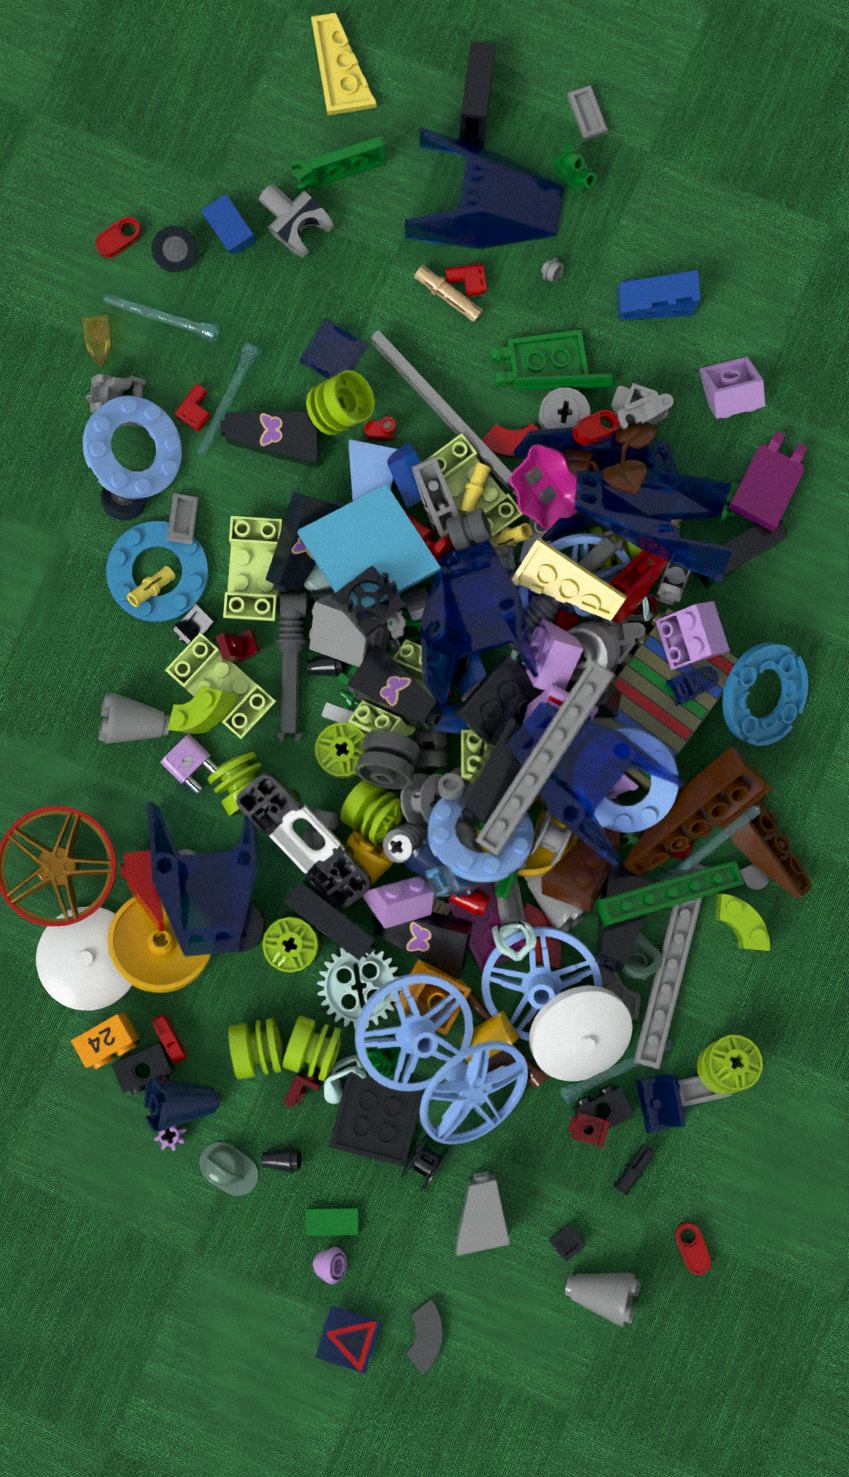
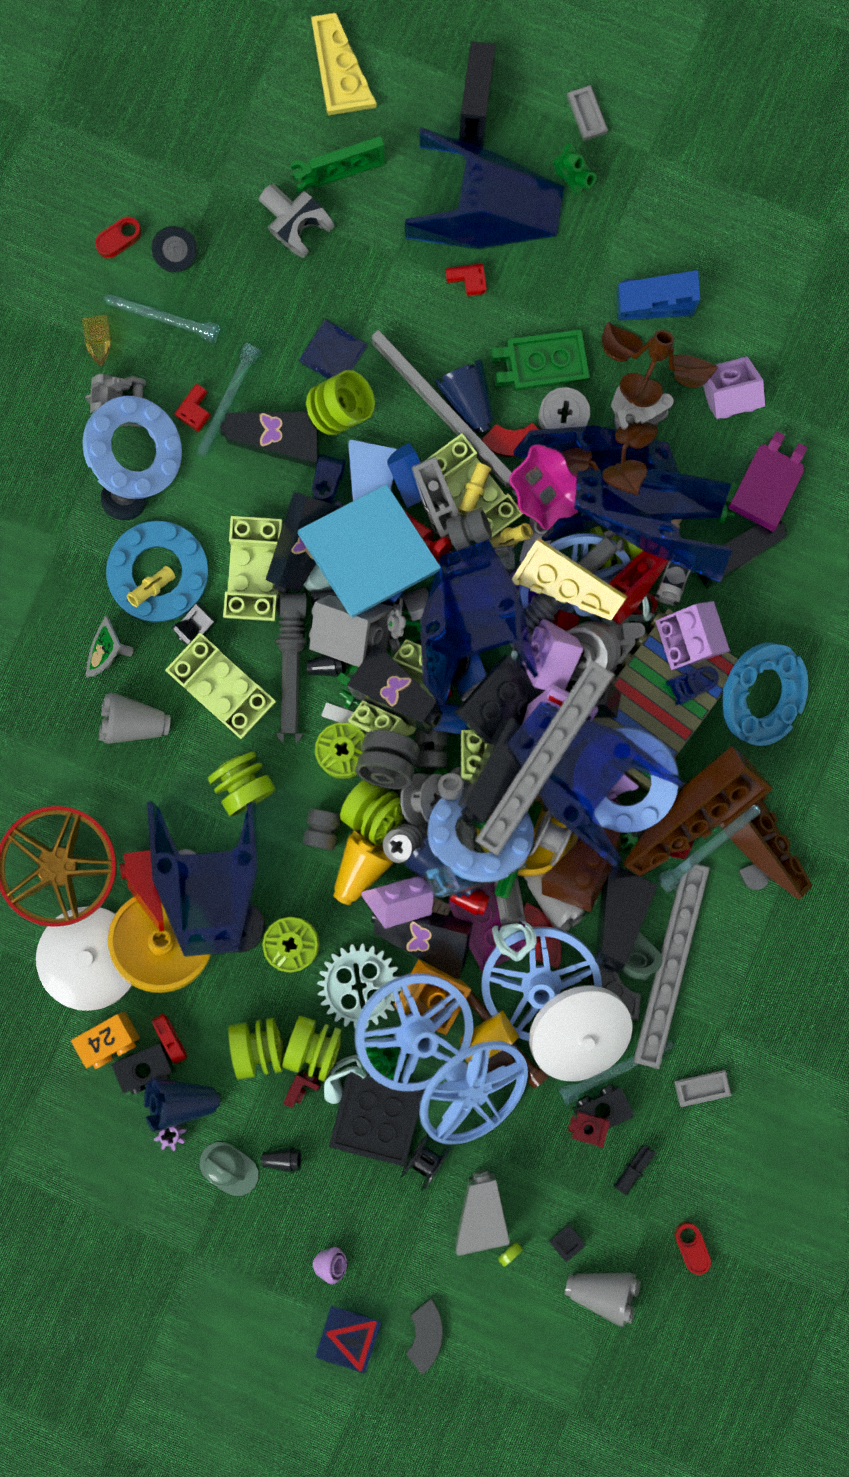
lavender piece [160,734,218,794] -> none
light grey tile [166,493,199,545] -> none
lime brick [167,685,239,734] -> none
blue brick [201,194,256,253] -> none
dark red bracket [215,629,260,663] -> none
black piece [236,773,372,909] -> none
black slope [284,882,376,960] -> none
green tile [306,1207,359,1236] -> none
black piece [331,565,406,637] -> none
red piece [364,417,396,441] -> none
tan pin [414,264,483,323] -> none
green axle [513,373,613,390] -> none
light grey plate [541,258,564,283] -> none
red piece [572,410,619,445] -> none
green tile [596,860,744,927] -> none
clear blue bracket [636,1074,686,1133] -> none
lime wheel [697,1035,763,1095] -> none
lime brick [715,894,770,951] -> none
none -> shield [86,616,133,677]
none -> clear blue piece [312,454,345,503]
none -> dark blue cone [435,359,494,434]
none -> lime tile [498,1242,523,1267]
none -> reddish brown plant [602,322,718,407]

